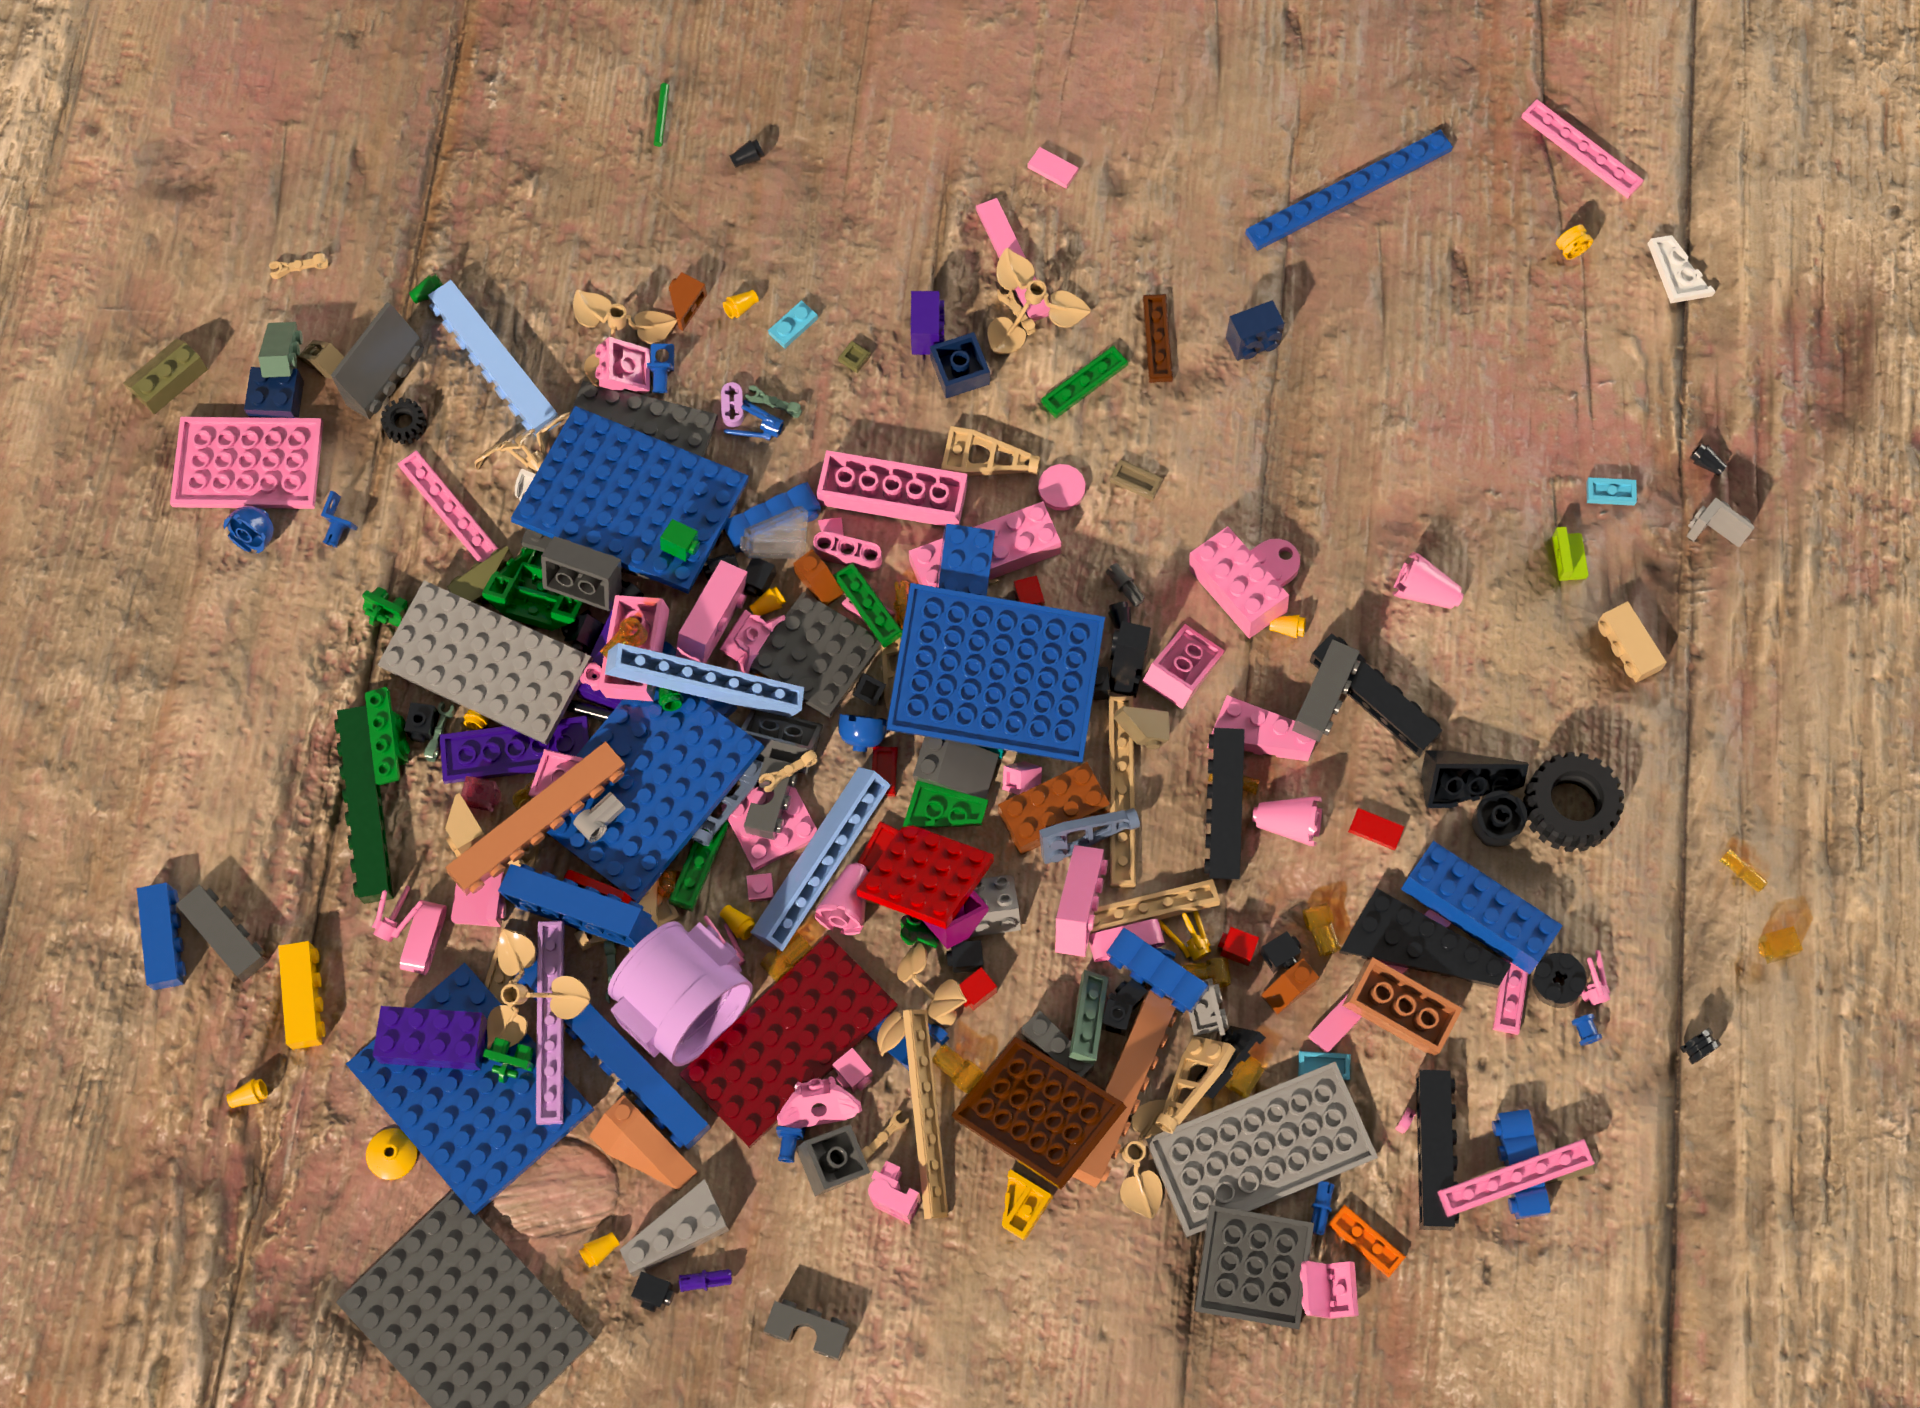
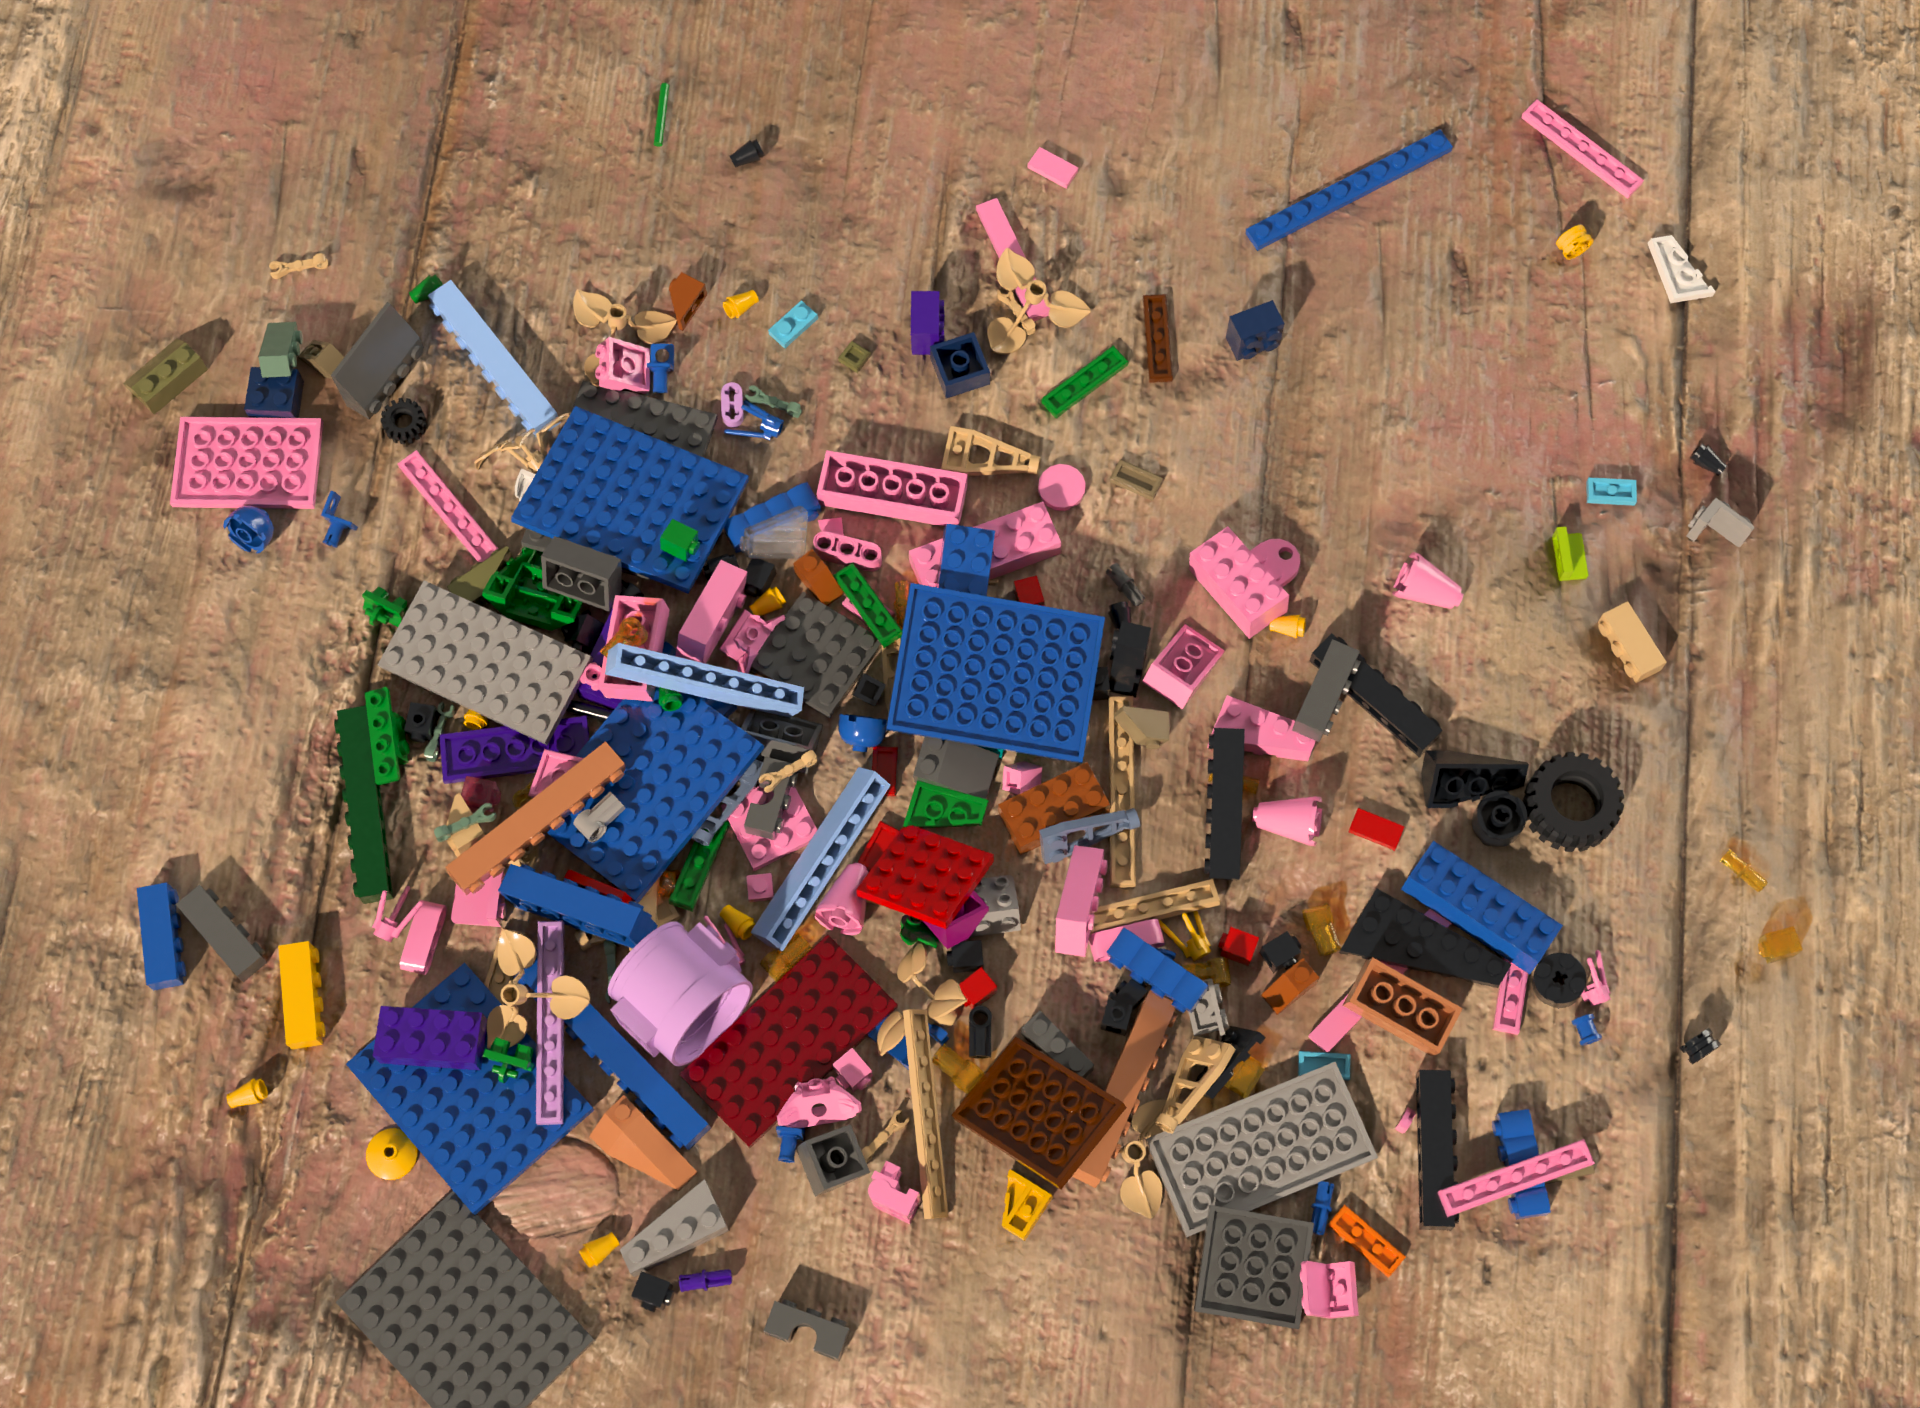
sand green plate [1069,970,1109,1065] -> none
none -> sand green piece [434,803,497,842]
none -> black piece [968,1005,992,1059]

